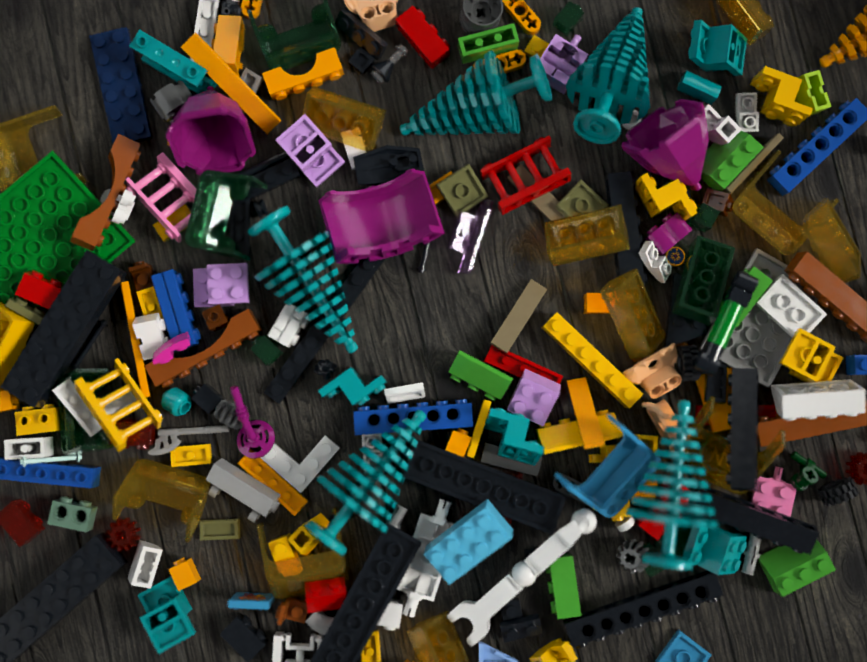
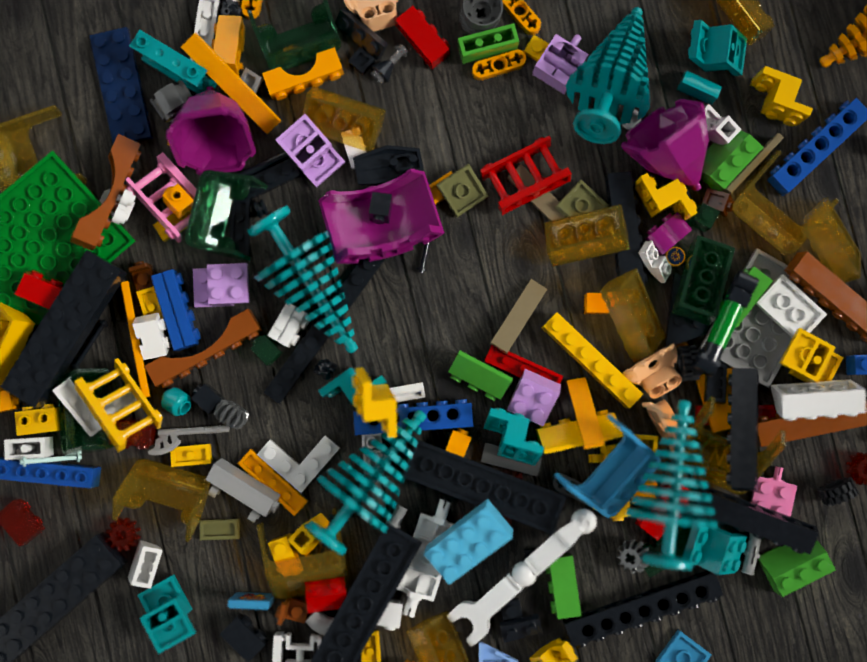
olive plate [5,297,46,325] -> none
sand green brick [47,496,98,532] -> none
dark pink slope [152,332,190,364] -> none
light orange brick [169,557,201,591] -> none
reddish brown bracket [202,305,230,332] -> none
magenta dish [230,386,275,459] -> none
teal plant [400,50,552,136] -> none
clear purple bracket [448,200,494,274] -> none
yellow tile [466,399,492,458] -> none
clear green brick [553,1,584,36] -> none
white tile [615,516,635,532] -> none
white slope [735,93,759,132] -> none
dark green piece [790,451,827,491] -> none
lime brick [795,70,831,115] -> none
none -> light orange brick [162,184,194,219]
none -> yellow bracket [352,367,397,438]
none -> black brick [369,192,393,224]

